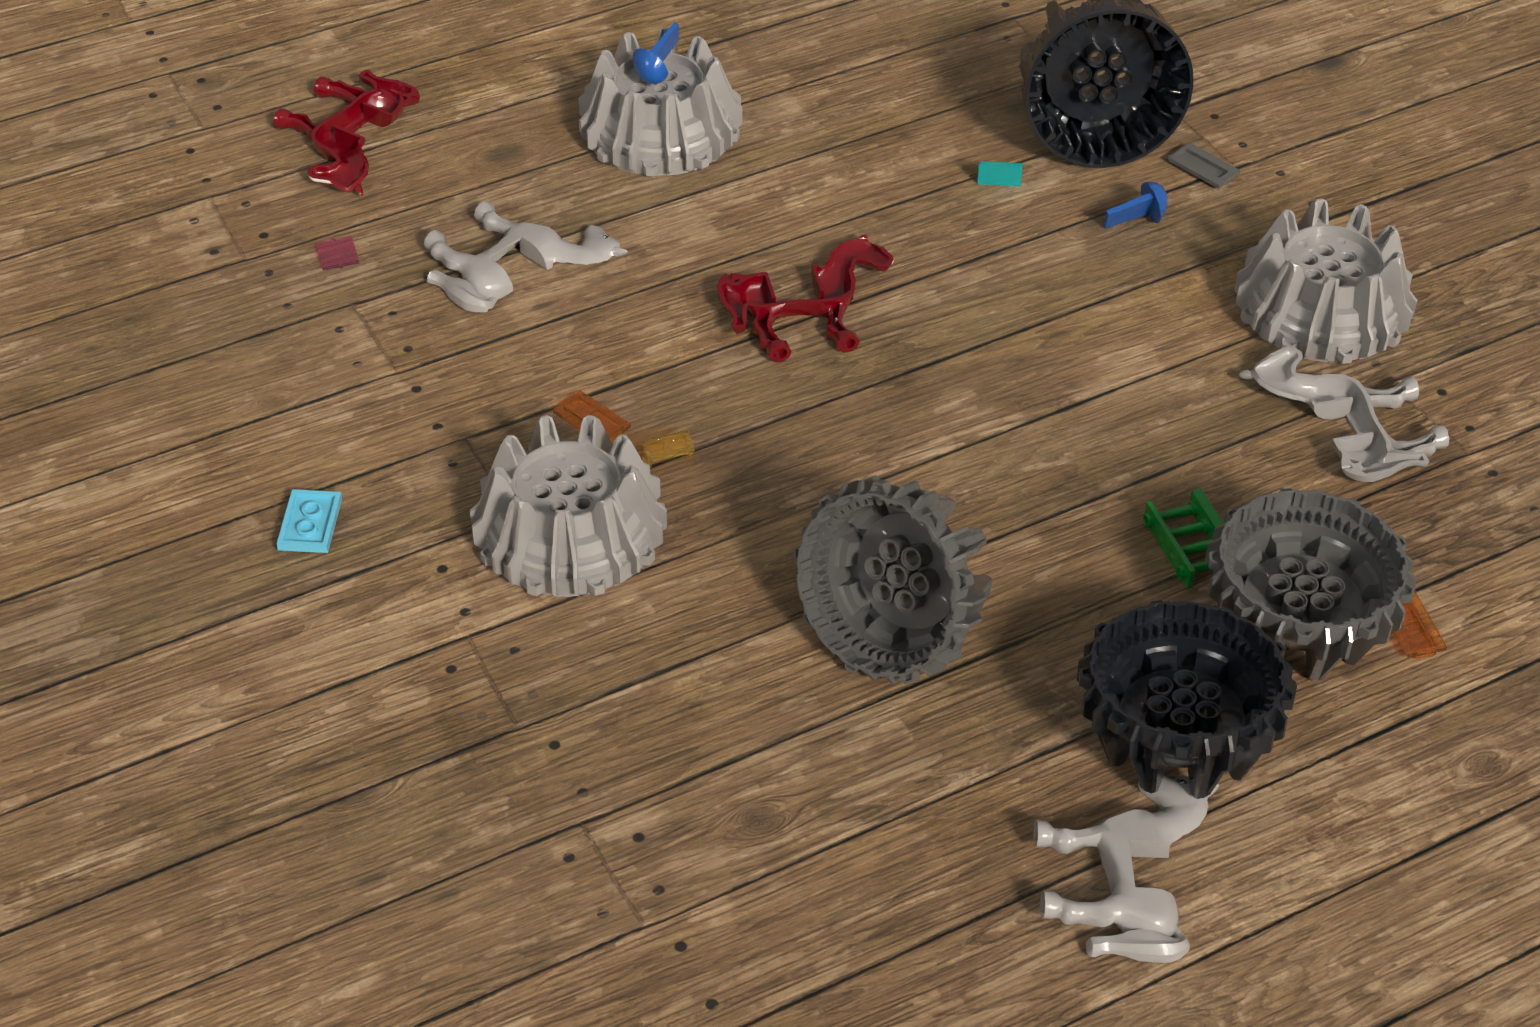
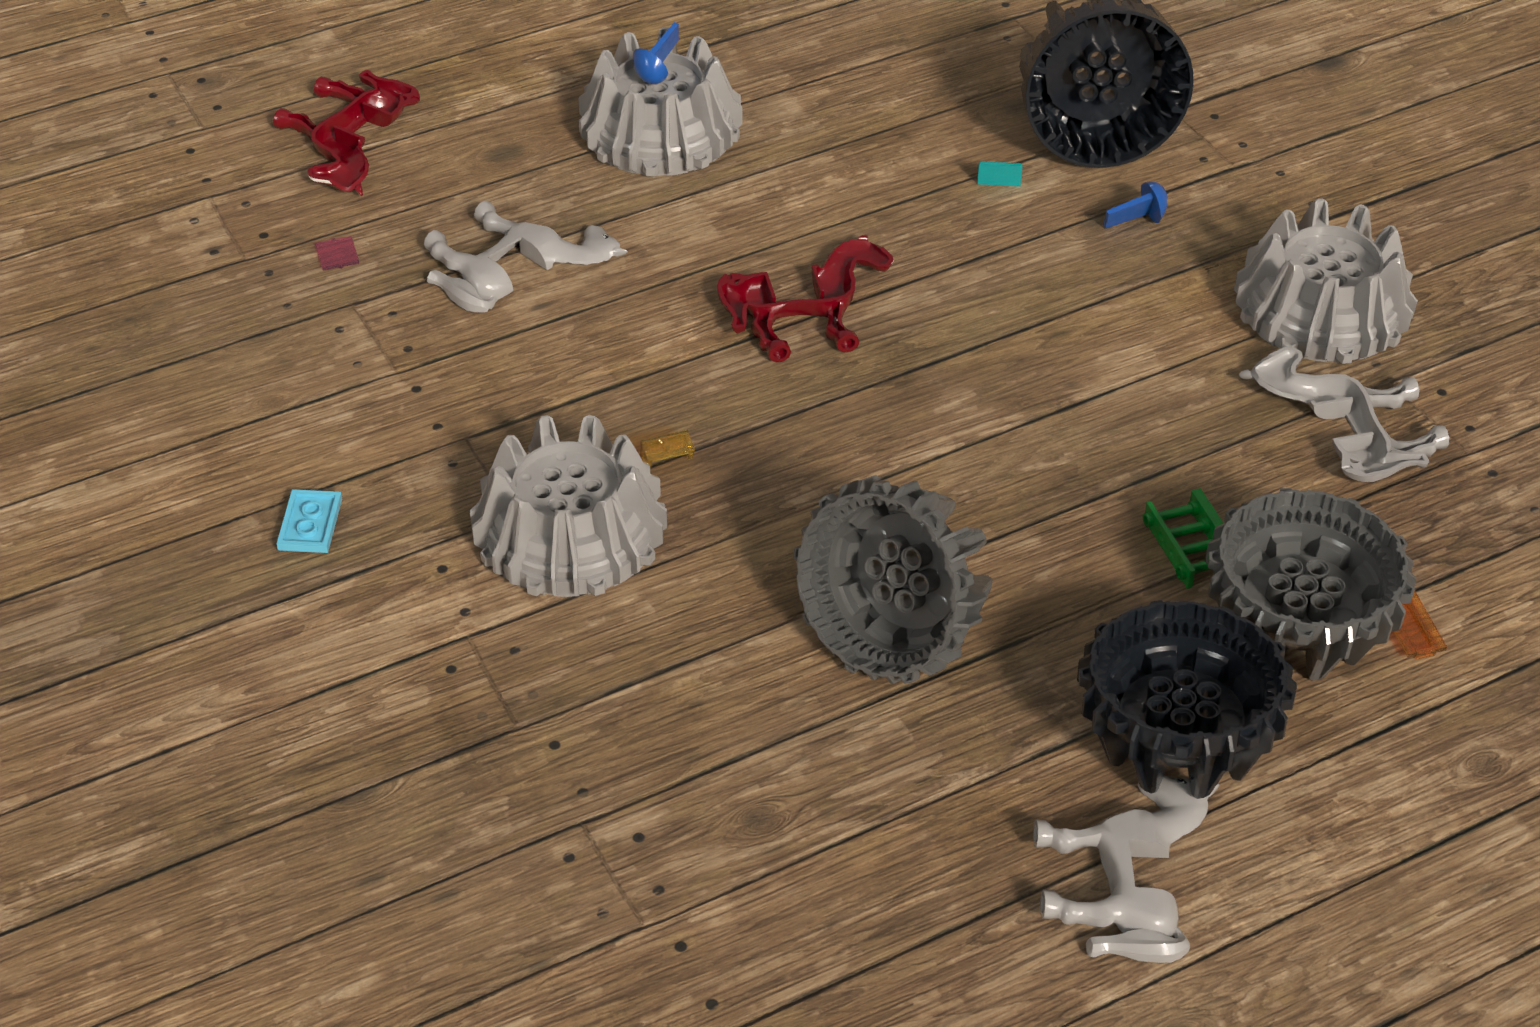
clear orange piece [553,390,631,441] -> none
dark grey piece [1168,142,1241,189] -> none

